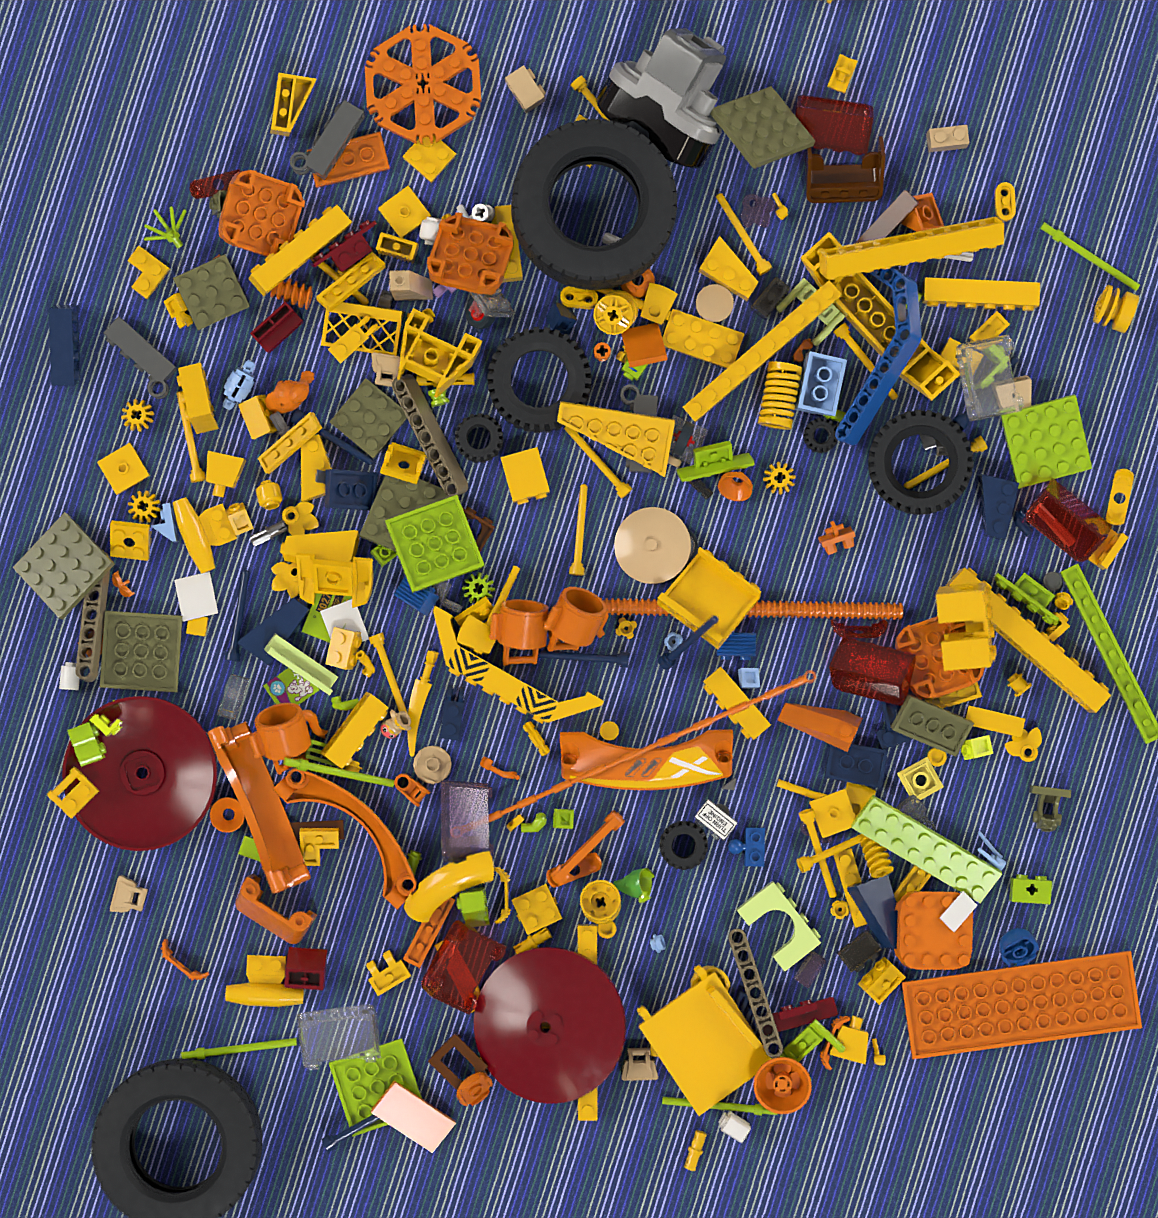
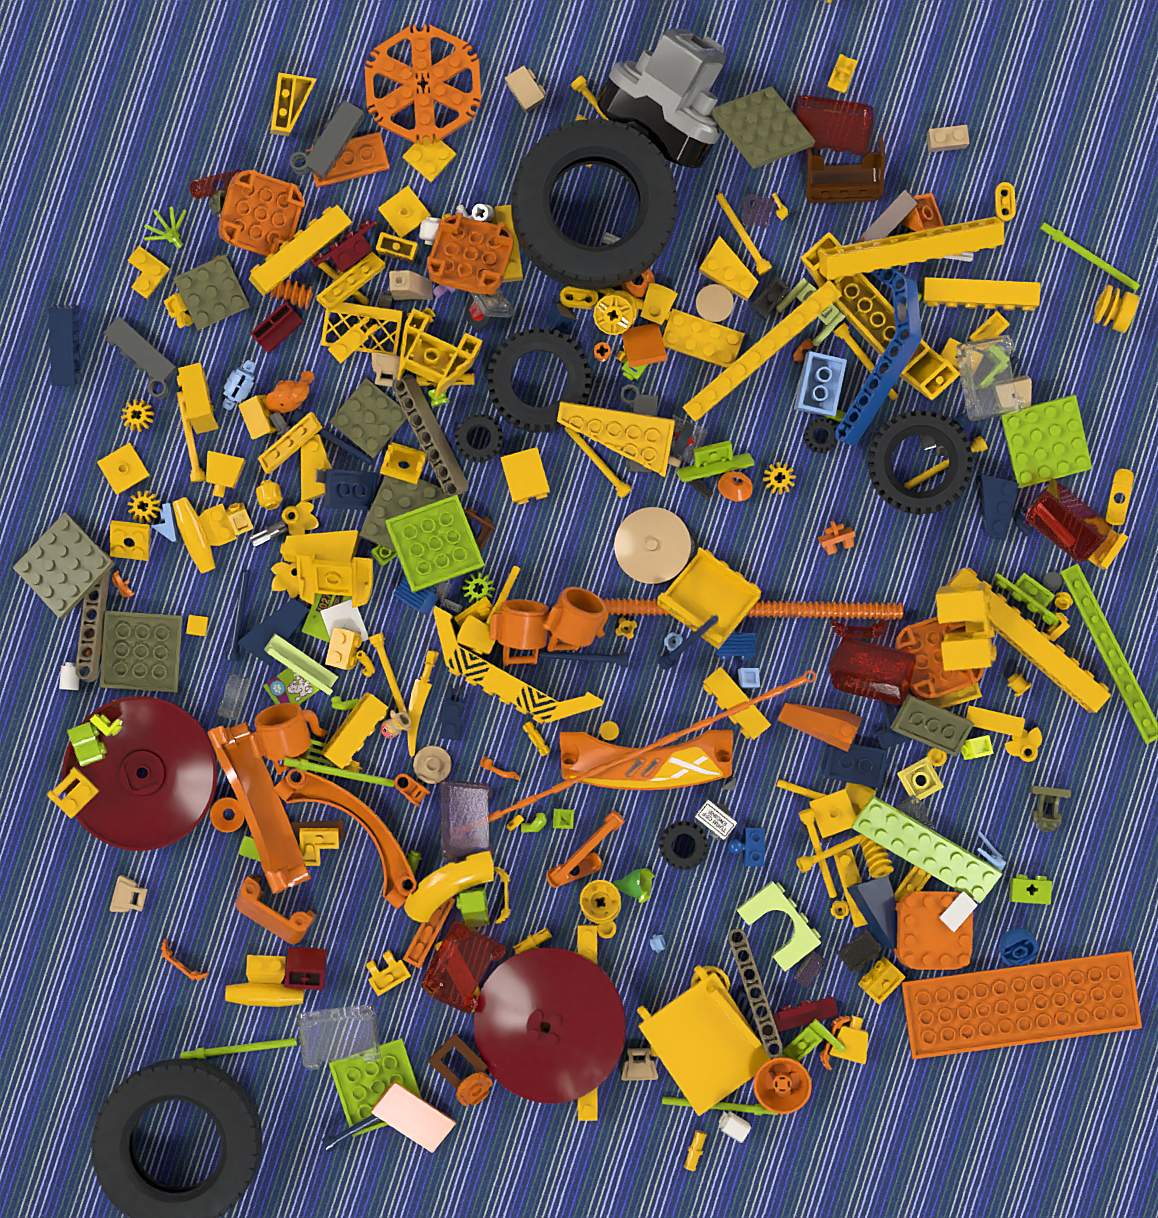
white sticker [174,572,218,621] -> none
yellow plate [512,884,563,935] -> none
yellow piece [569,484,588,576] -> none
yellow piece [758,361,803,430] -> none
yellow hand [872,1038,886,1065] -> none

